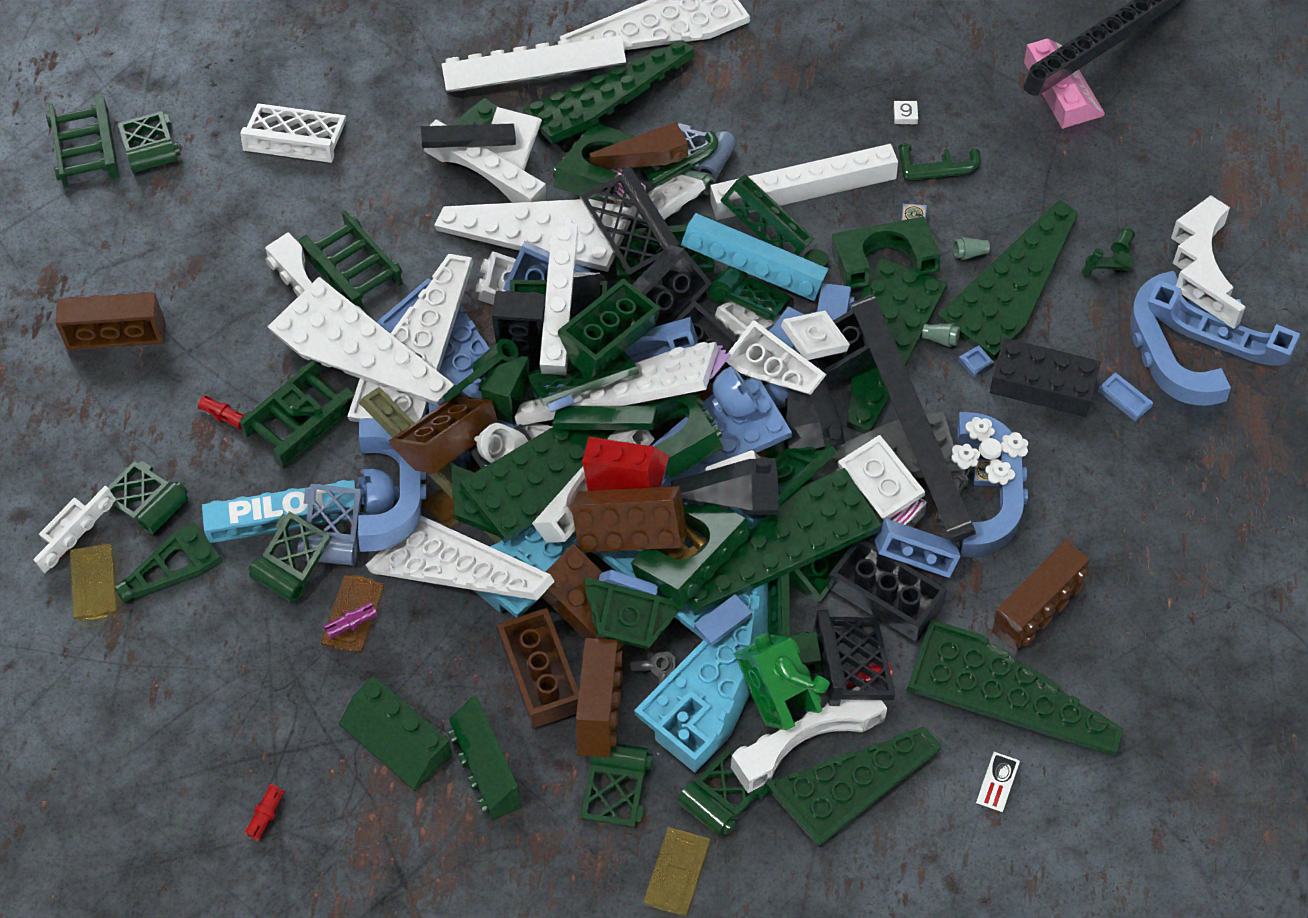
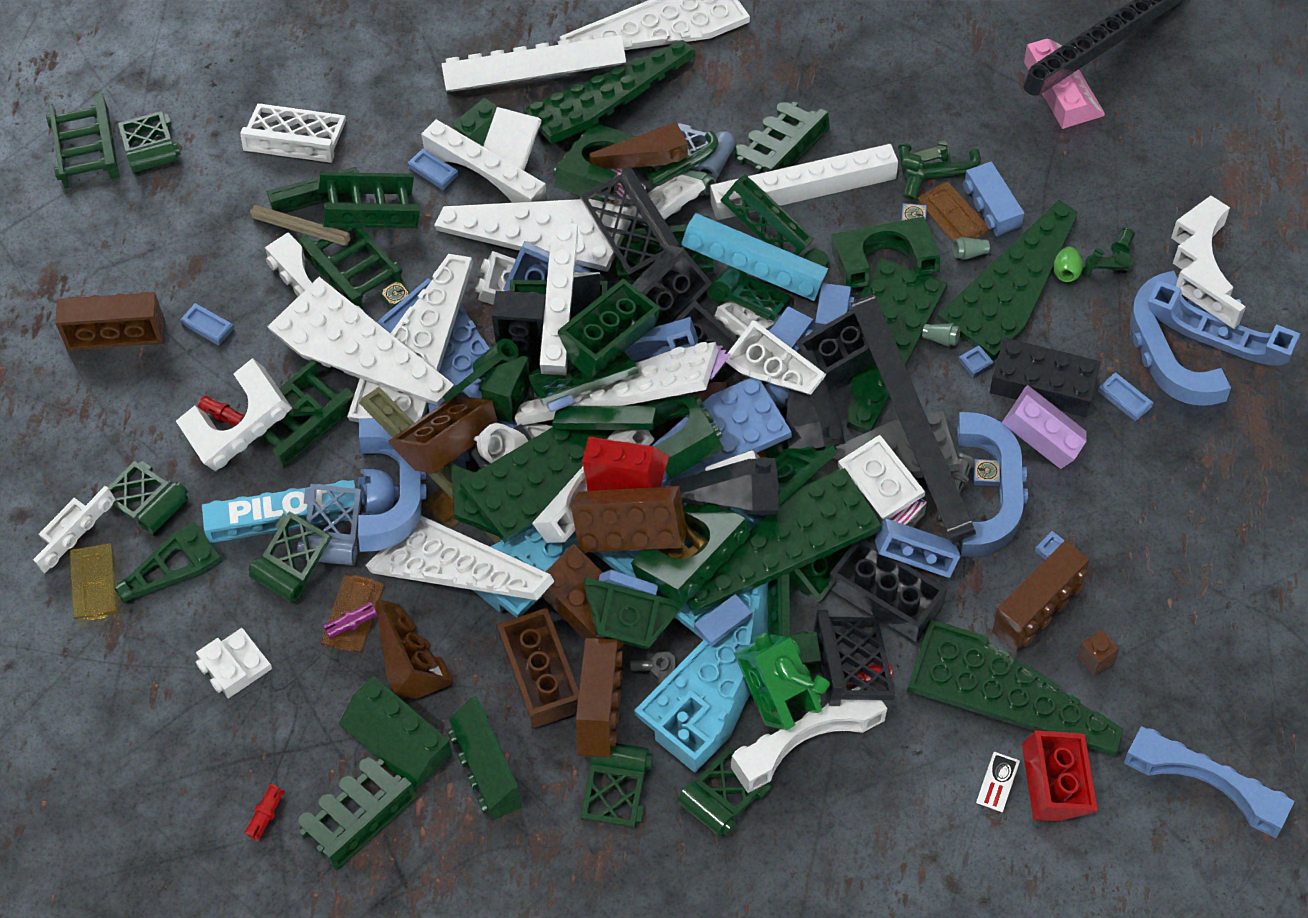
black tile [421,123,516,148] -> none
clear yellow piece [643,827,710,916] -> none
medium blue cylinder [711,366,759,418] -> none
dark green wing [765,726,942,847] -> none
white plate [781,311,850,360] -> none
white tile [894,101,918,124] -> none
white plant [951,417,1028,485] -> none
none -> white arch [176,358,292,471]
none -> medium blue tile [180,303,234,346]
none -> white plate [196,628,272,699]
none -> dark tan axle [250,205,351,246]
none -> dark green fence [266,167,360,213]
none -> fence [298,758,417,871]
none -> dark green fence [318,172,420,229]
none -> reddish brown wedge [376,599,454,699]
none -> tile [379,280,410,309]
none -> medium blue tile [408,149,458,190]
none -> fence [734,102,830,173]
none -> dark green pin [901,141,950,201]
none -> clear orange piece [917,181,990,241]
none -> medium blue brick [963,161,1024,237]
none -> lavender slope [1002,385,1086,469]
none -> red slope [1022,730,1098,821]
none -> medium blue tile [1035,531,1065,560]
none -> bright green animal [1054,246,1083,282]
none -> reddish brown brick [1077,630,1119,676]
none -> medium blue arch [1124,726,1294,838]

